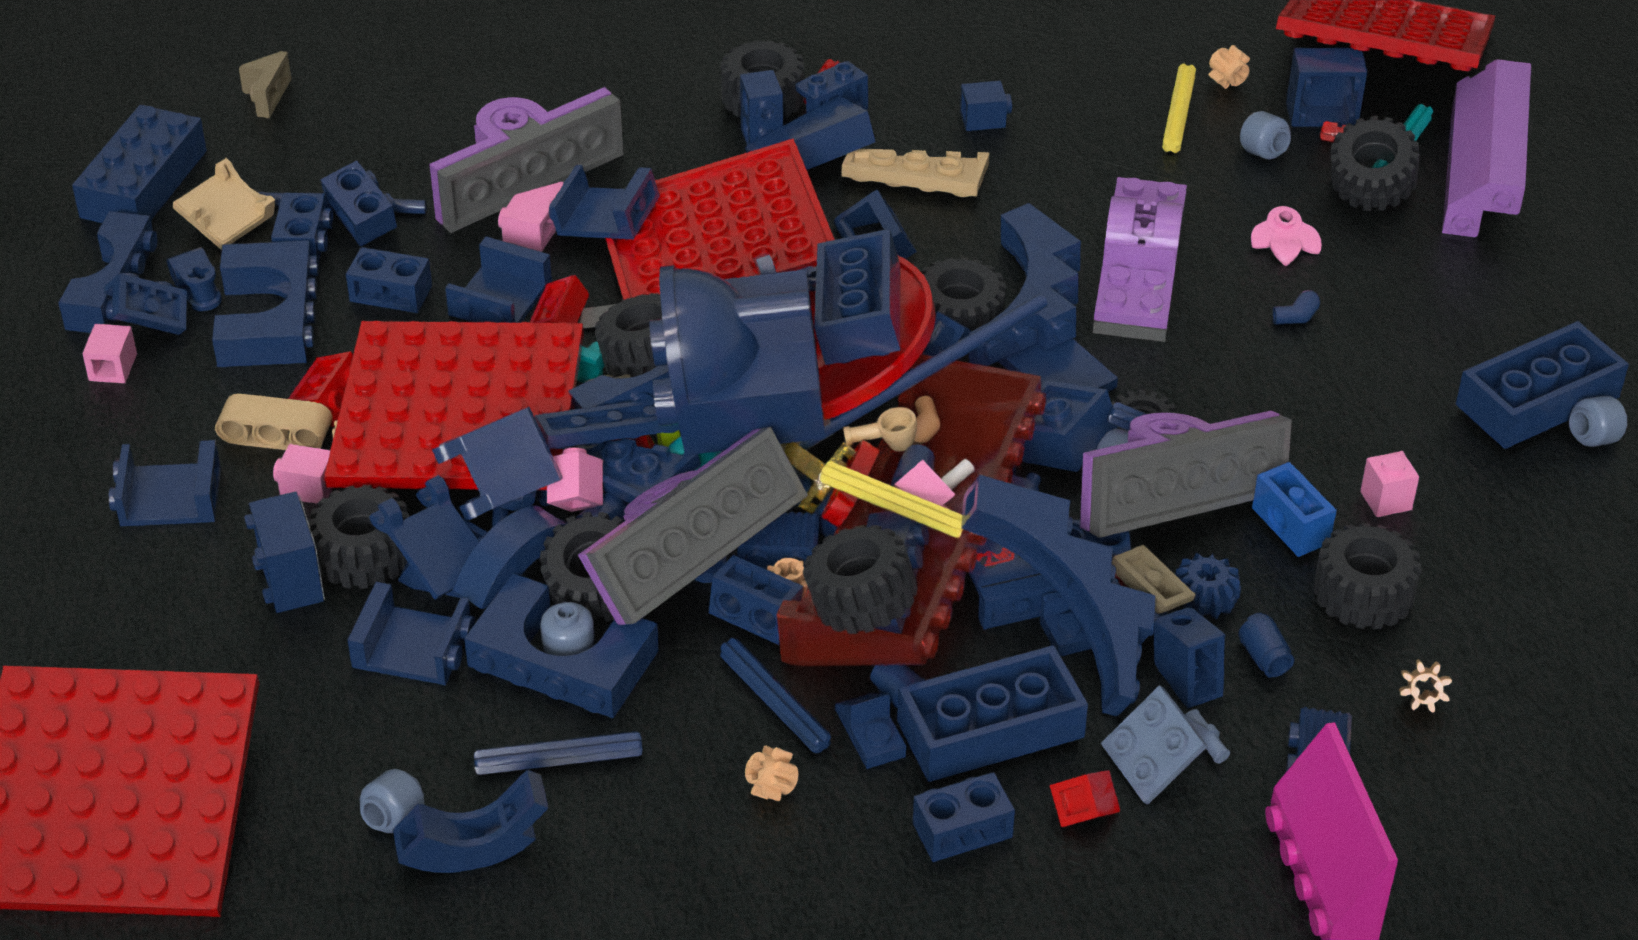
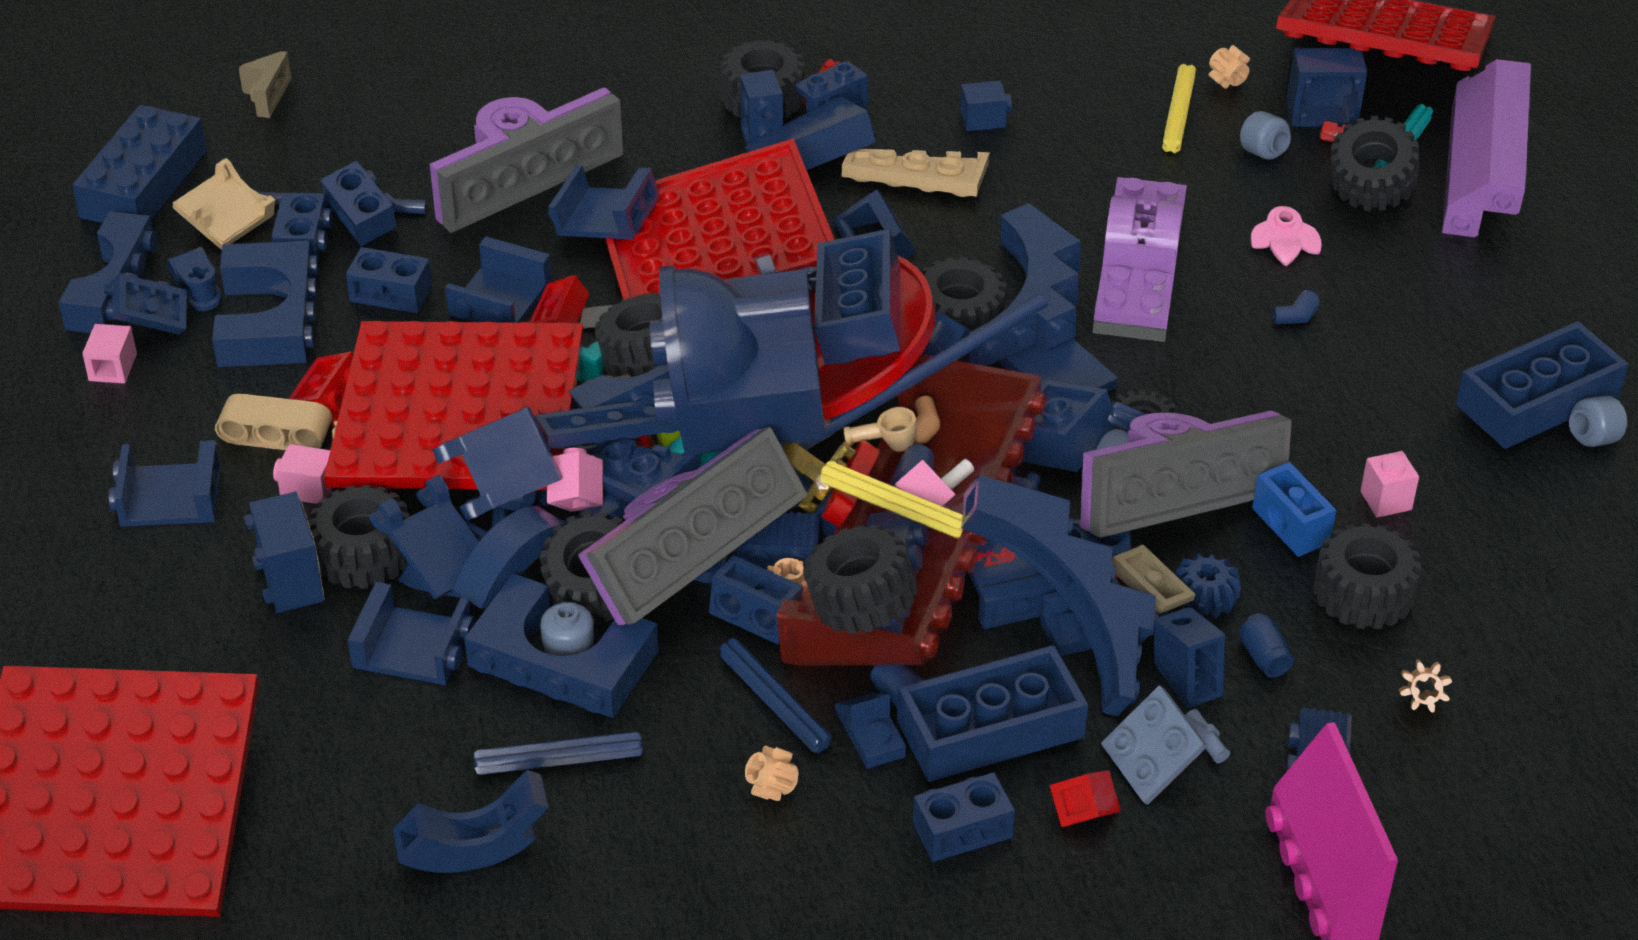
sand blue head [360,769,425,833] -> none
bright pink slope [498,182,564,252] -> none

